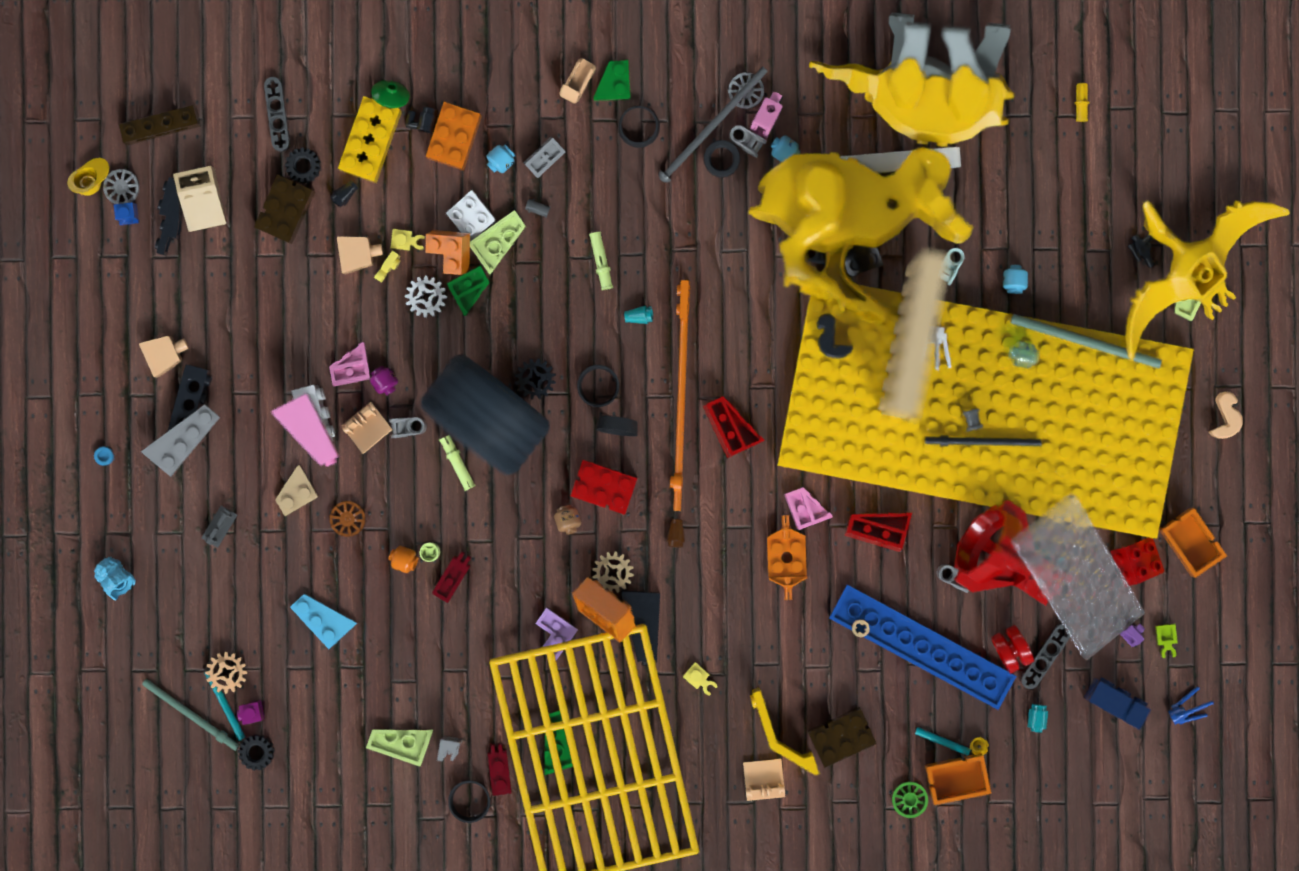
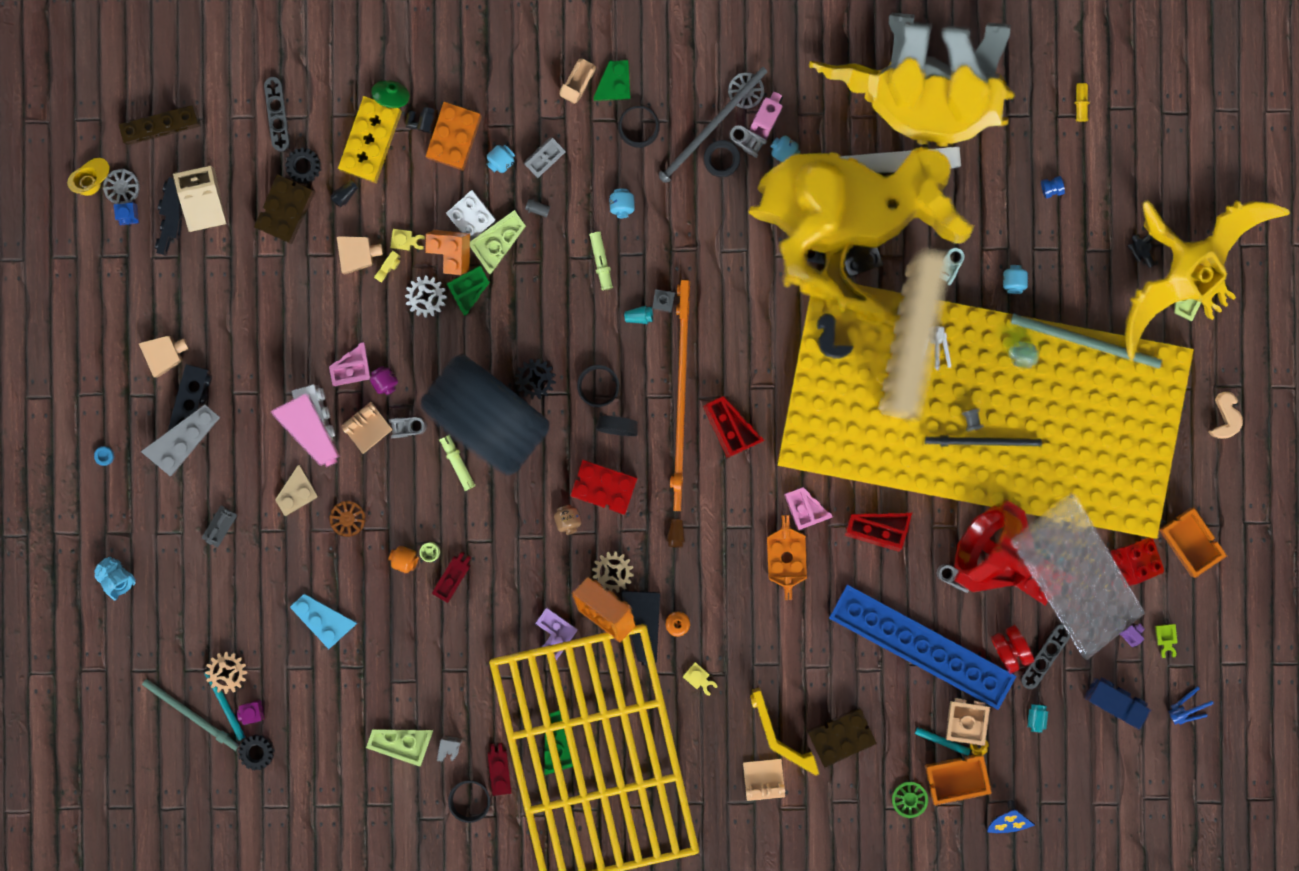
tan bush [852,619,869,637] -> none
none -> medium azure head [609,189,635,218]
none -> dark grey brick [652,289,675,313]
none -> orange head [665,611,690,637]
none -> light nougat plate [946,698,990,745]
none -> blue shield [987,800,1035,833]
none -> blue wheel [1041,176,1065,199]

